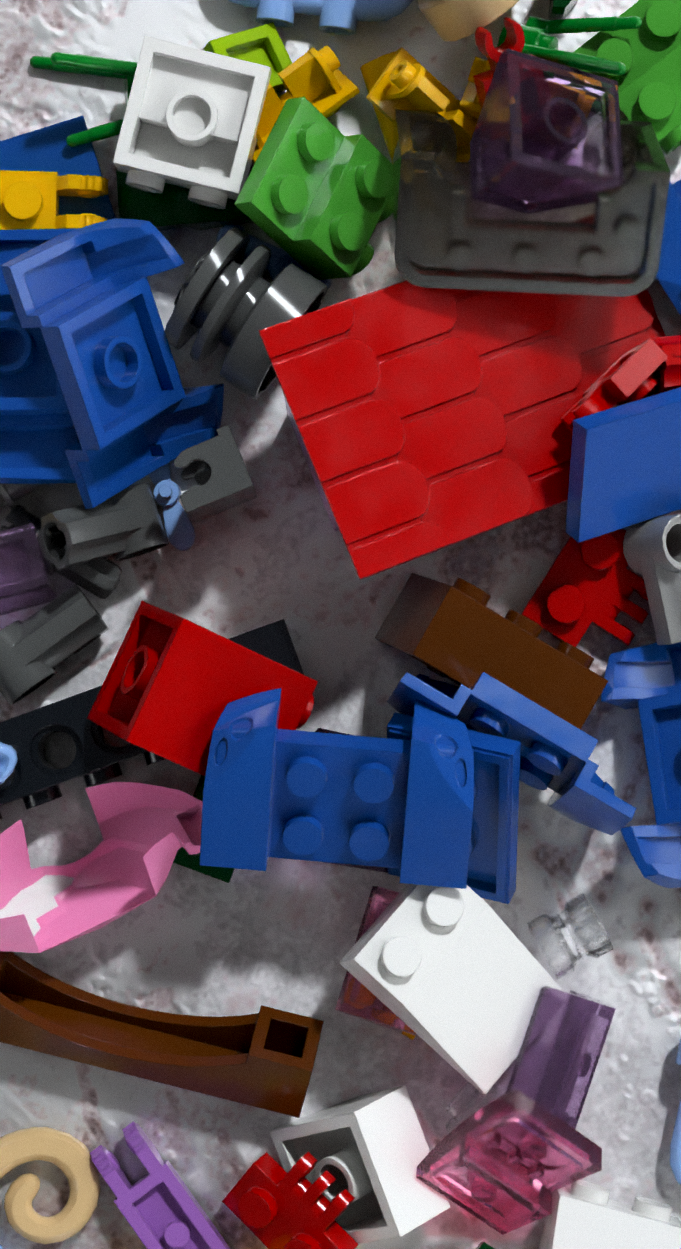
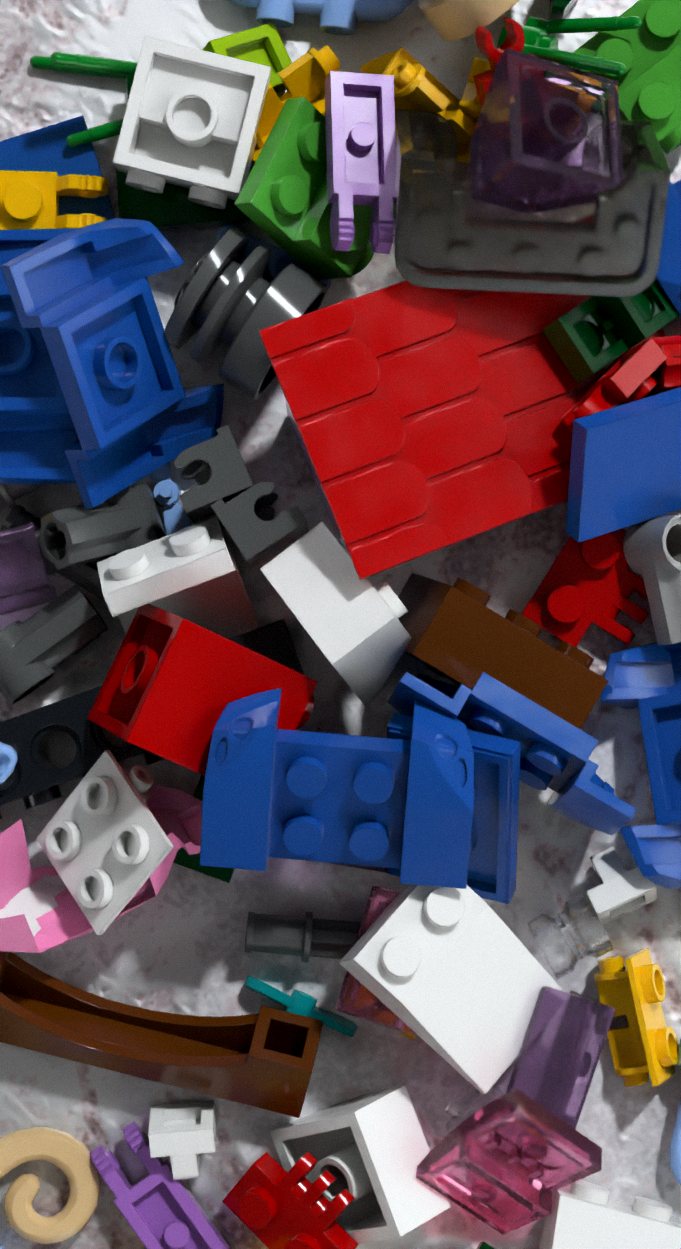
none -> white hinge [36,750,174,935]
none -> white bracket [97,517,258,639]
none -> white tile [148,1100,216,1180]
none -> dark grey hinge [210,481,309,569]
none -> teal piece [243,976,358,1037]
none -> dark grey axle [245,911,371,963]
none -> white slope [260,521,412,706]
none -> hinge [324,71,398,254]
none -> dark green slope [542,262,680,384]
none -> white tile [586,846,657,926]
none -> yellow hinge [594,948,679,1087]

